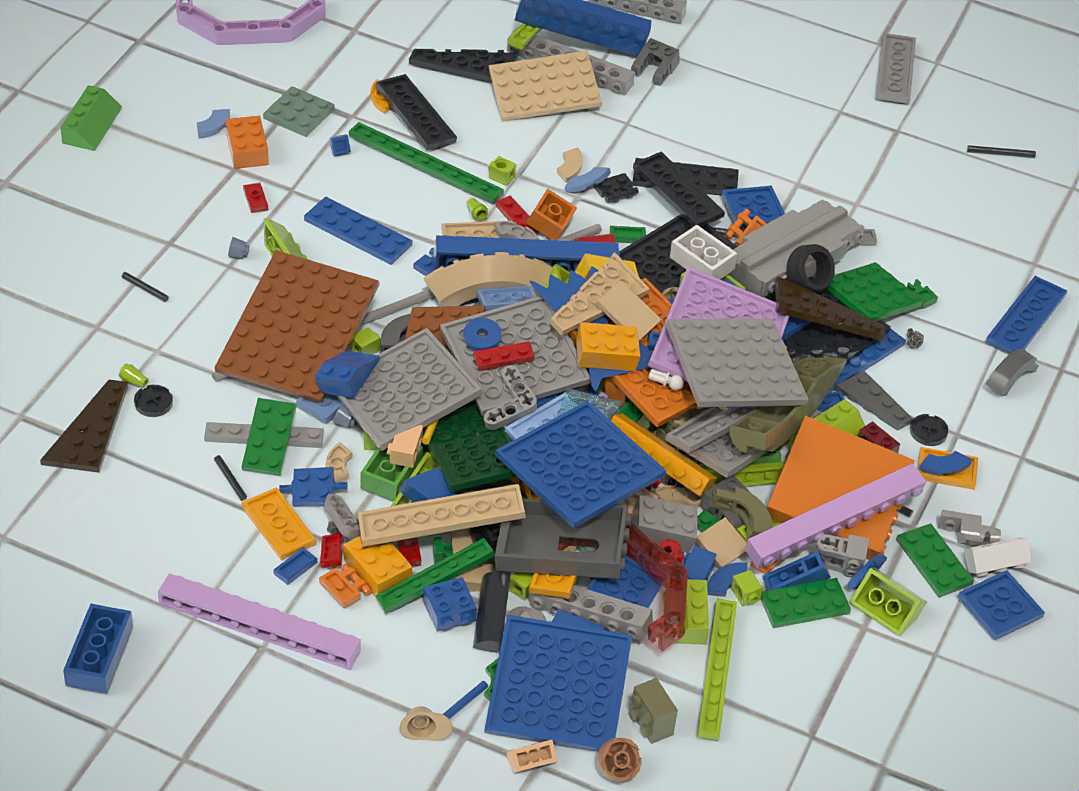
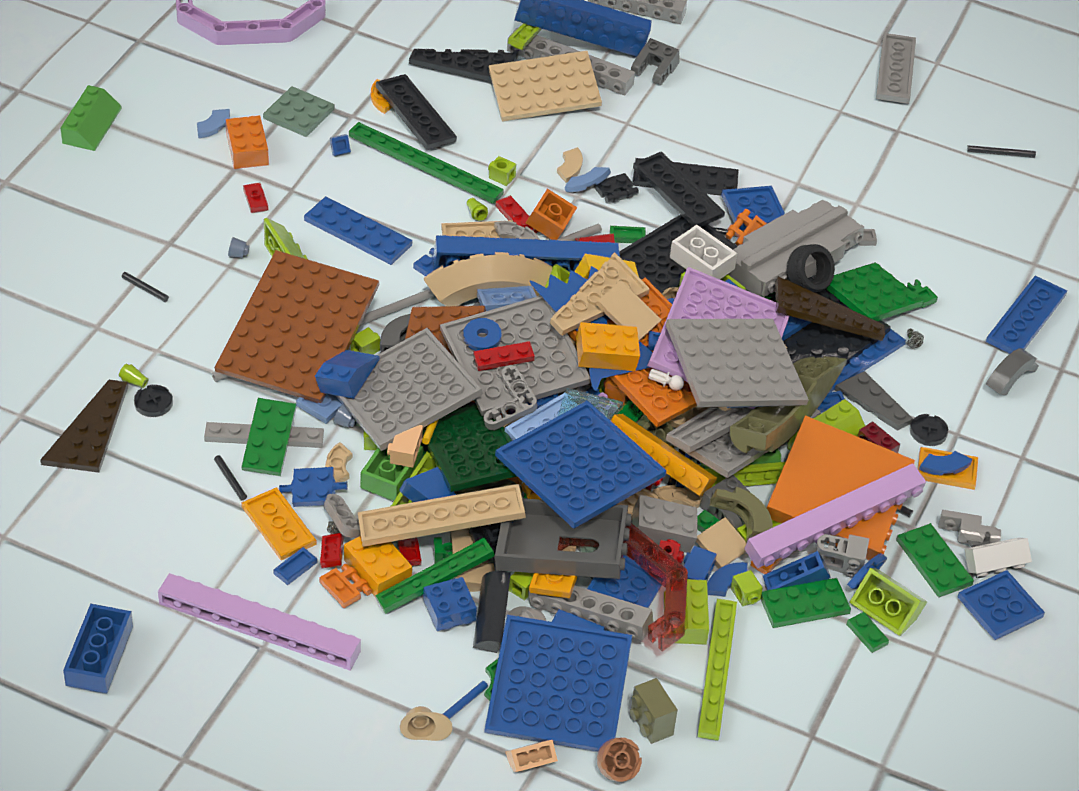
none -> green plate [846,612,889,653]

